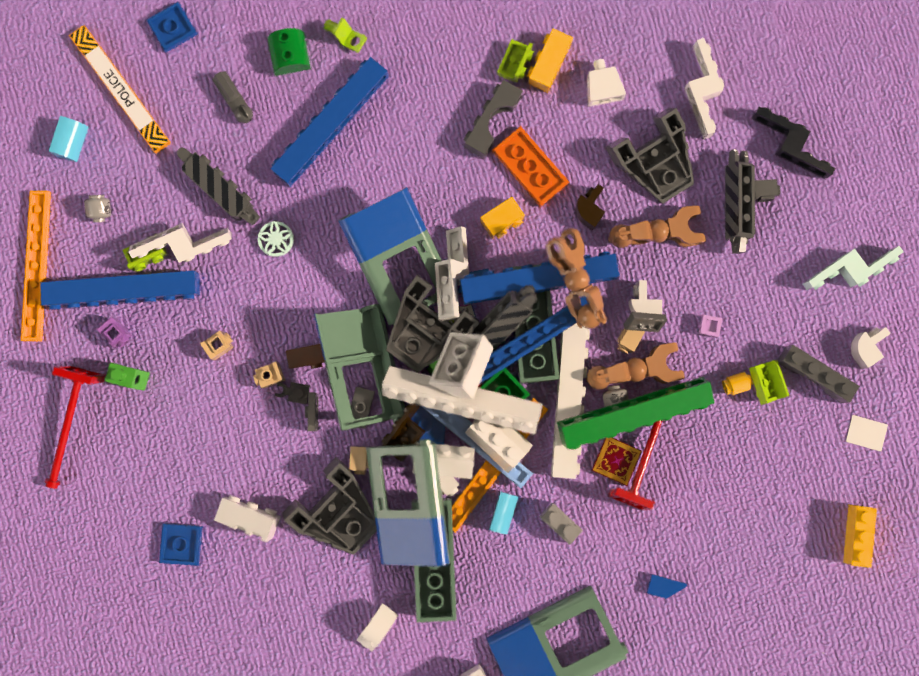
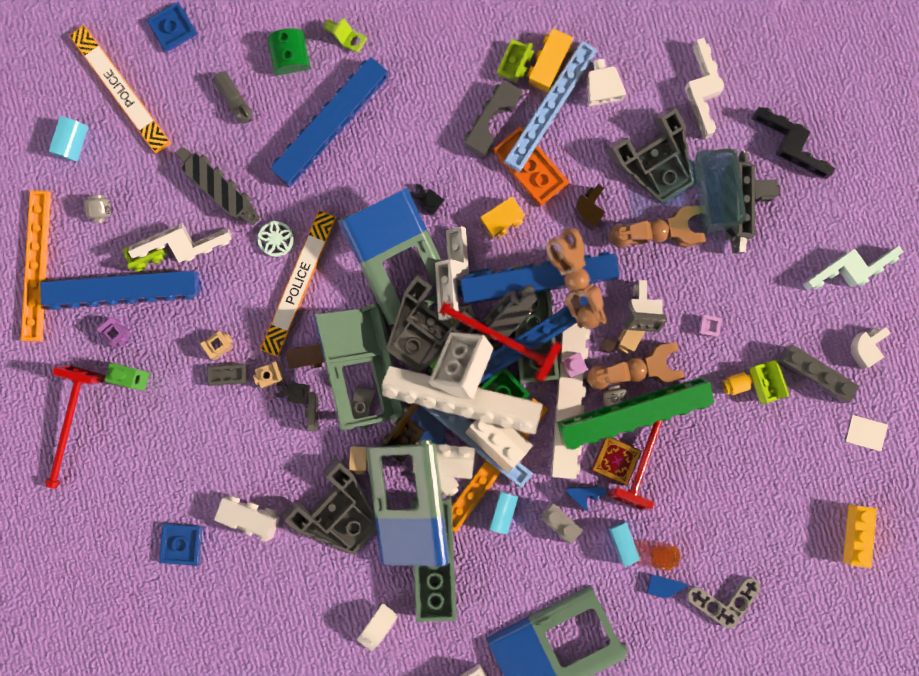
none -> dark grey plate [207,364,248,386]
none -> tile [260,210,337,357]
none -> black plate [410,184,445,216]
none -> red tile [439,302,562,383]
none -> light blue tile [504,41,597,173]
none -> lavender plate [562,352,588,378]
none -> blue slope [565,487,606,512]
none -> reddish brown piece [600,338,617,354]
none -> medium azure brick [607,521,640,567]
none -> clear orange brick [650,544,681,571]
none -> light grey beam [686,577,760,629]
none -> clear light blue windscreen [692,148,746,235]

